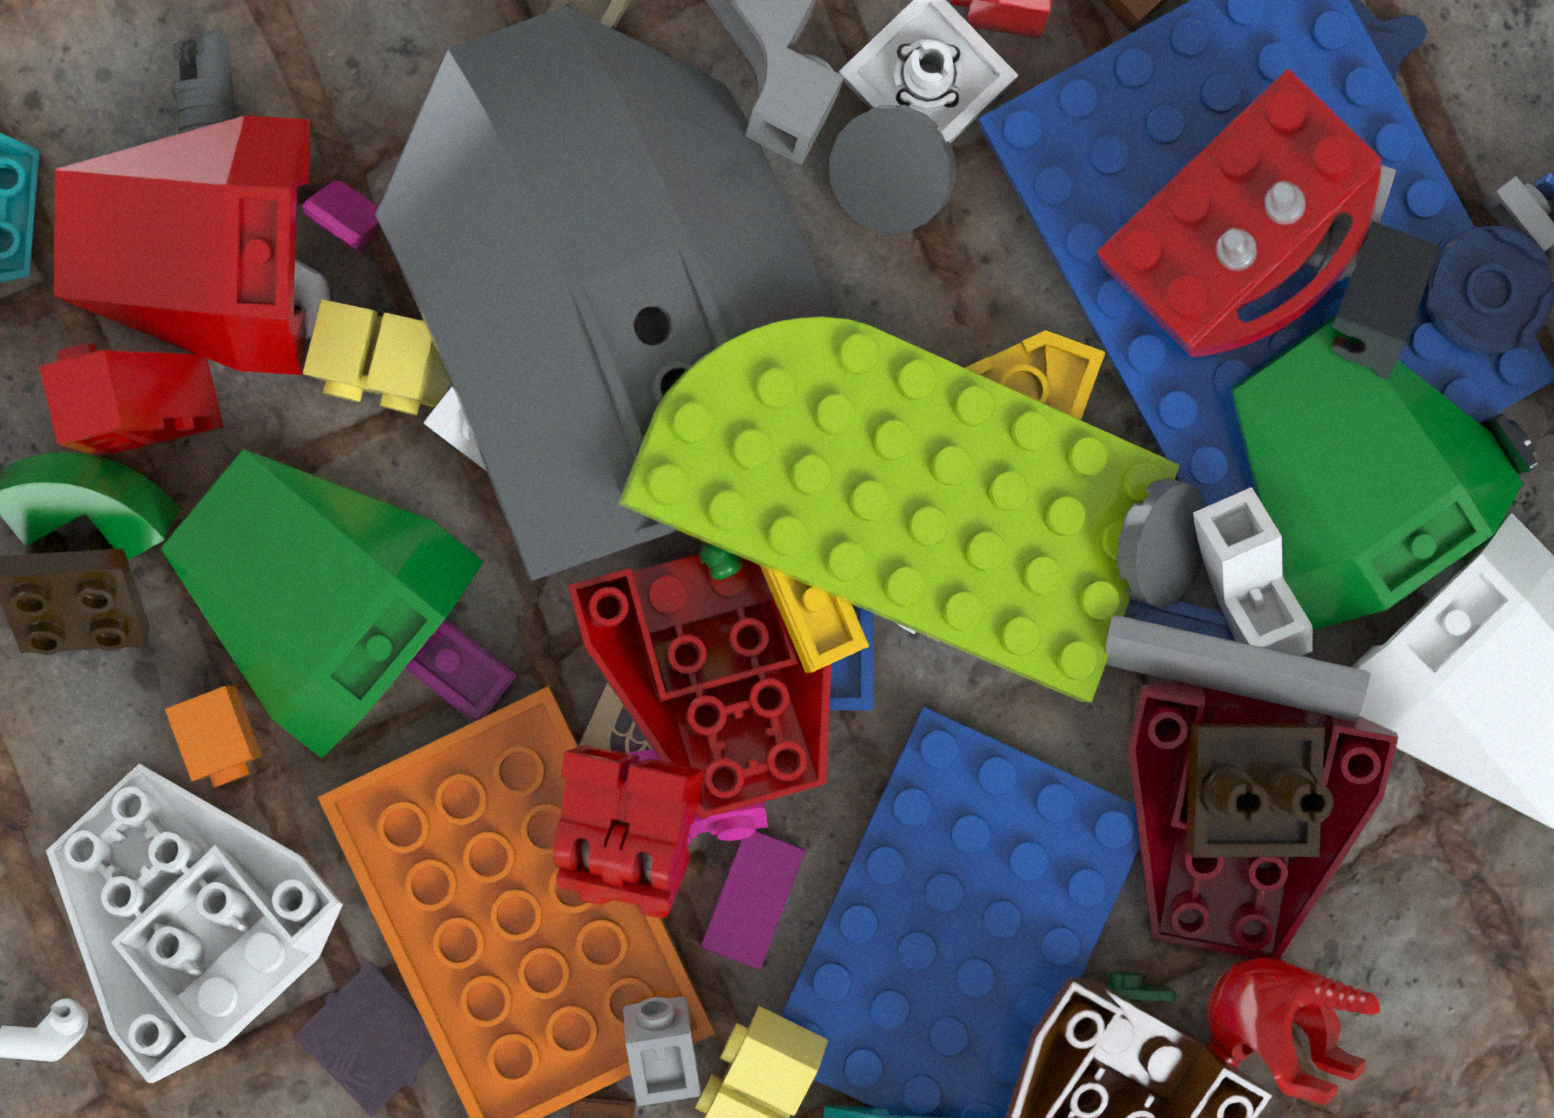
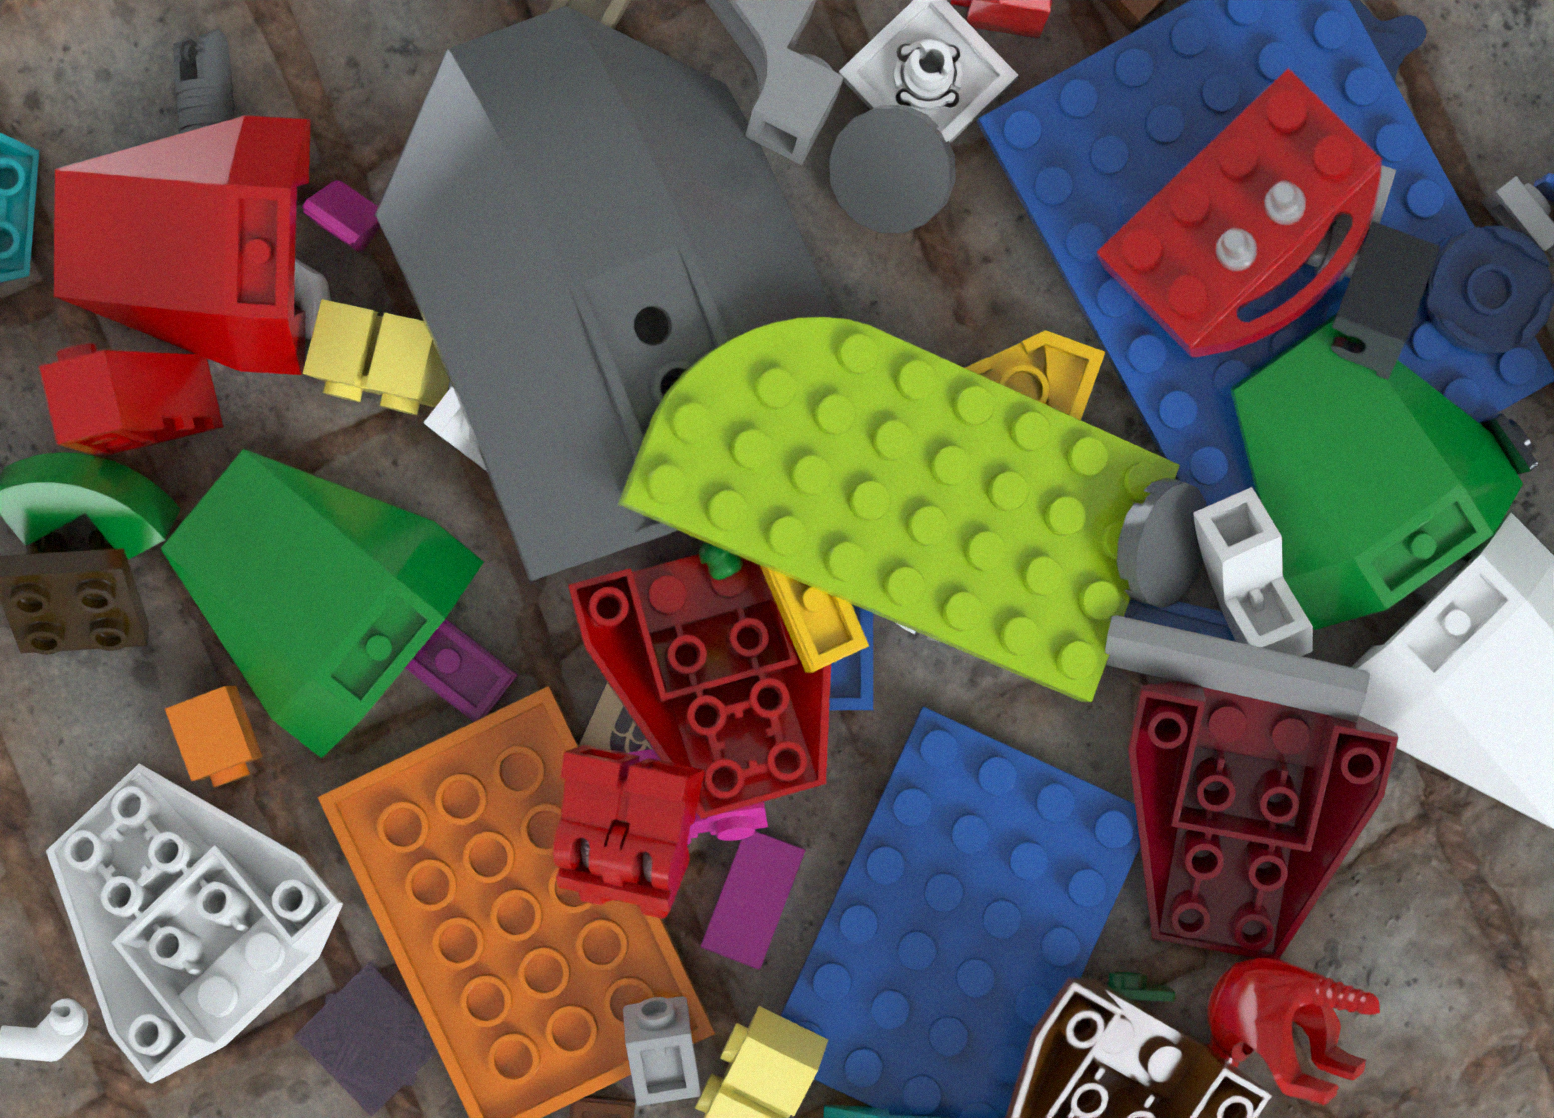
dark brown plate [1186,724,1333,857] -> none

